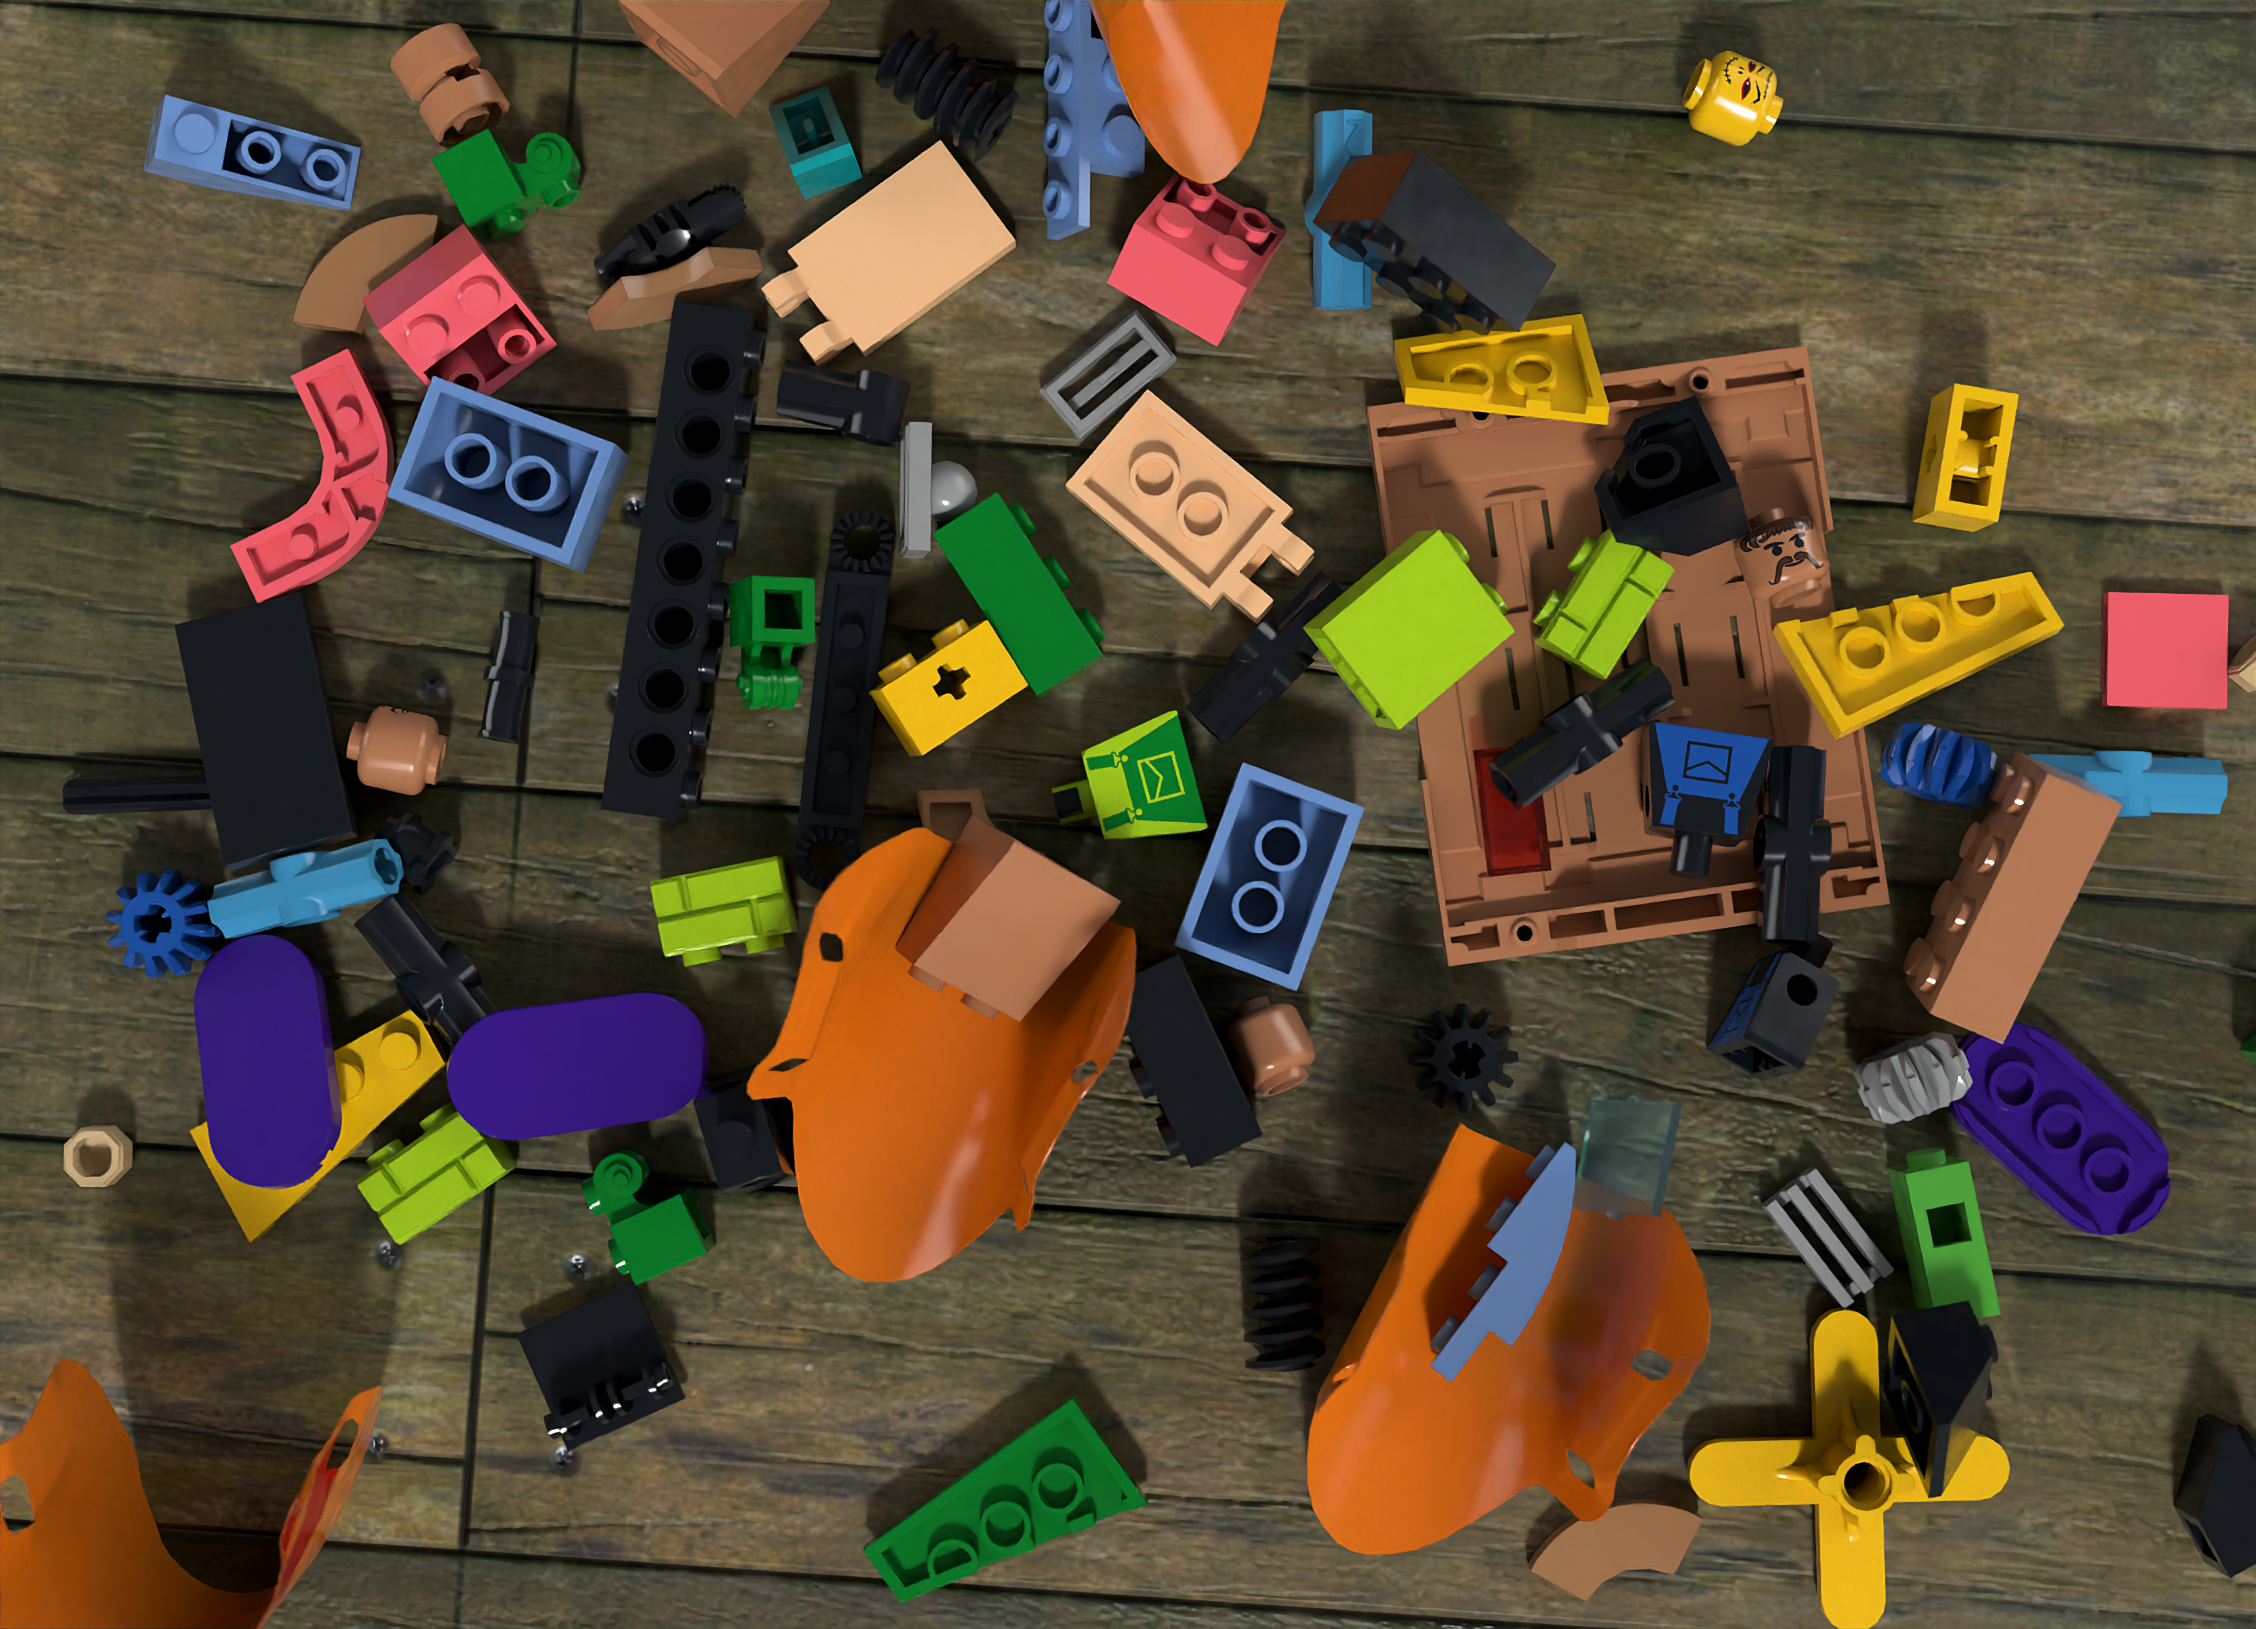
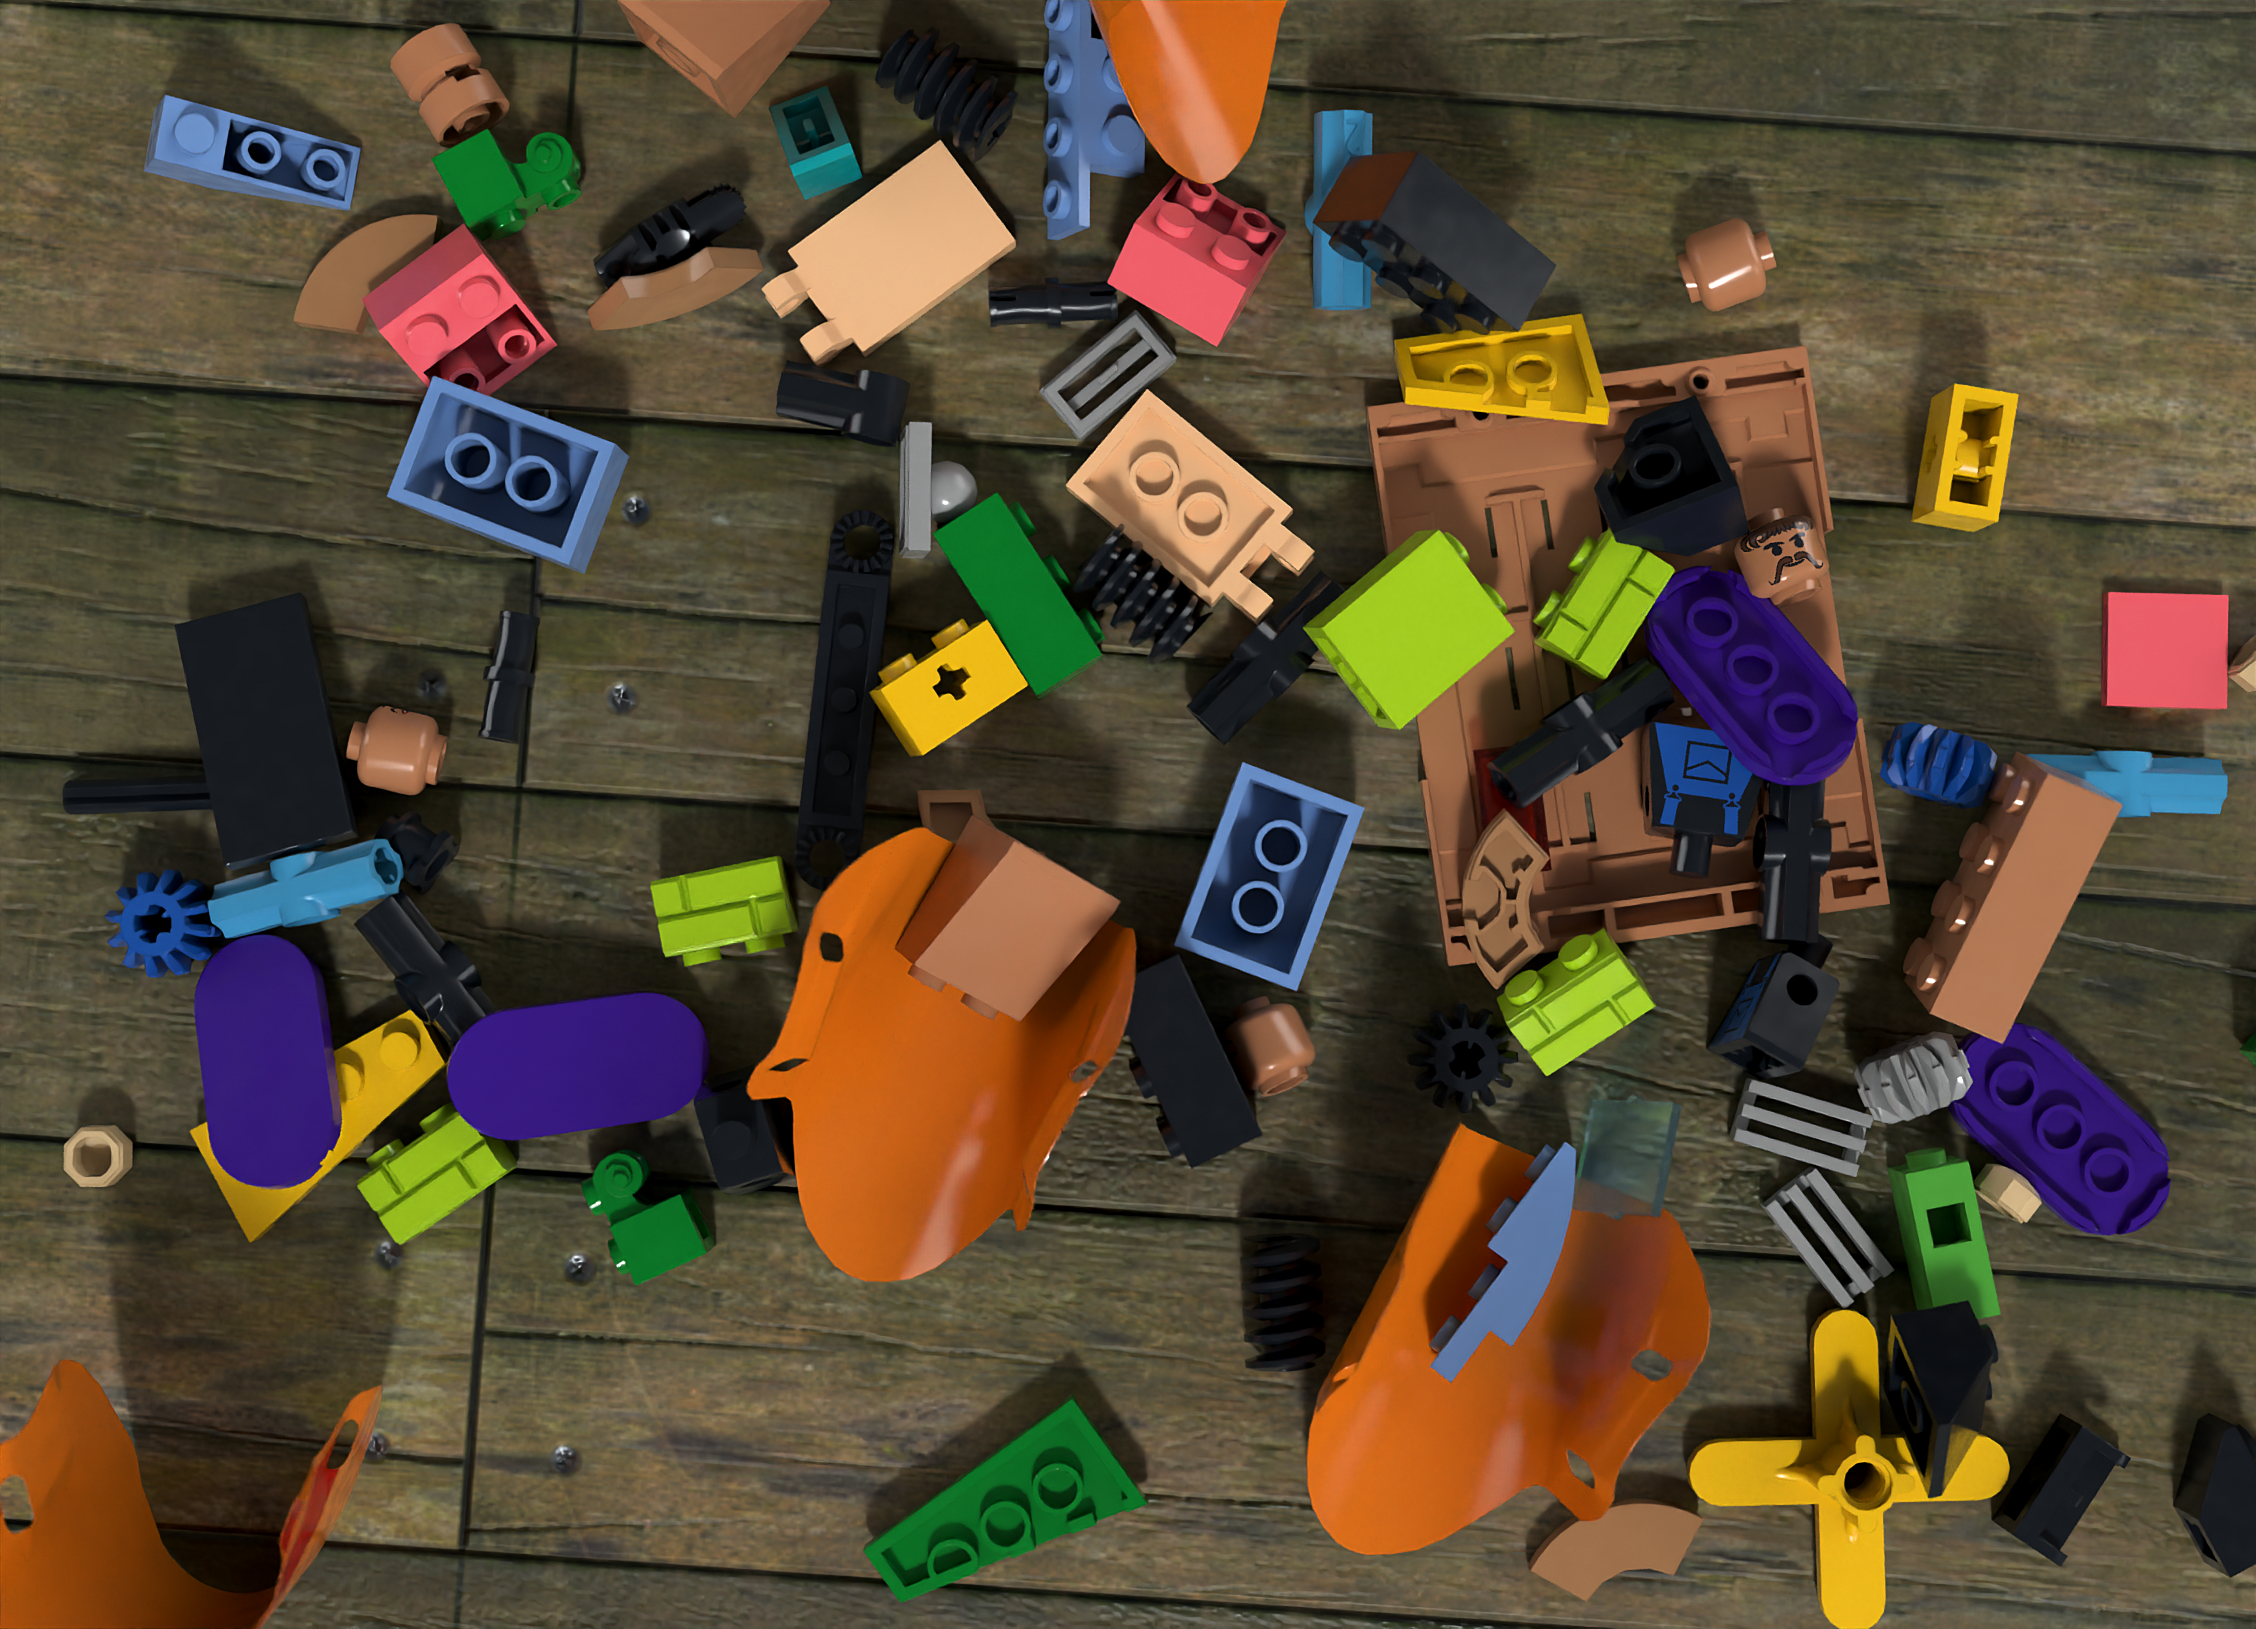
coral plate [230,348,395,603] -> none
black hinge [516,1281,686,1452] -> none
black brick [601,301,767,822] -> none
green brick [730,576,815,711] -> none
torso [1051,710,1208,841] -> none
yellow head [1682,51,1783,146] -> none
yellow wing [1772,572,2064,740] -> none
none -> black pin [988,277,1118,329]
none -> black piece [1073,524,1213,665]
none -> medium nougat tile [1462,807,1550,990]
none -> lime brick [1496,928,1656,1076]
none -> dark purple tile [1644,566,1858,786]
none -> nougat head [1676,218,1777,311]
none -> light grey tile [1729,1077,1873,1177]
none -> tan tile [1973,1164,2042,1224]
none -> black hinge [1991,1413,2131,1567]

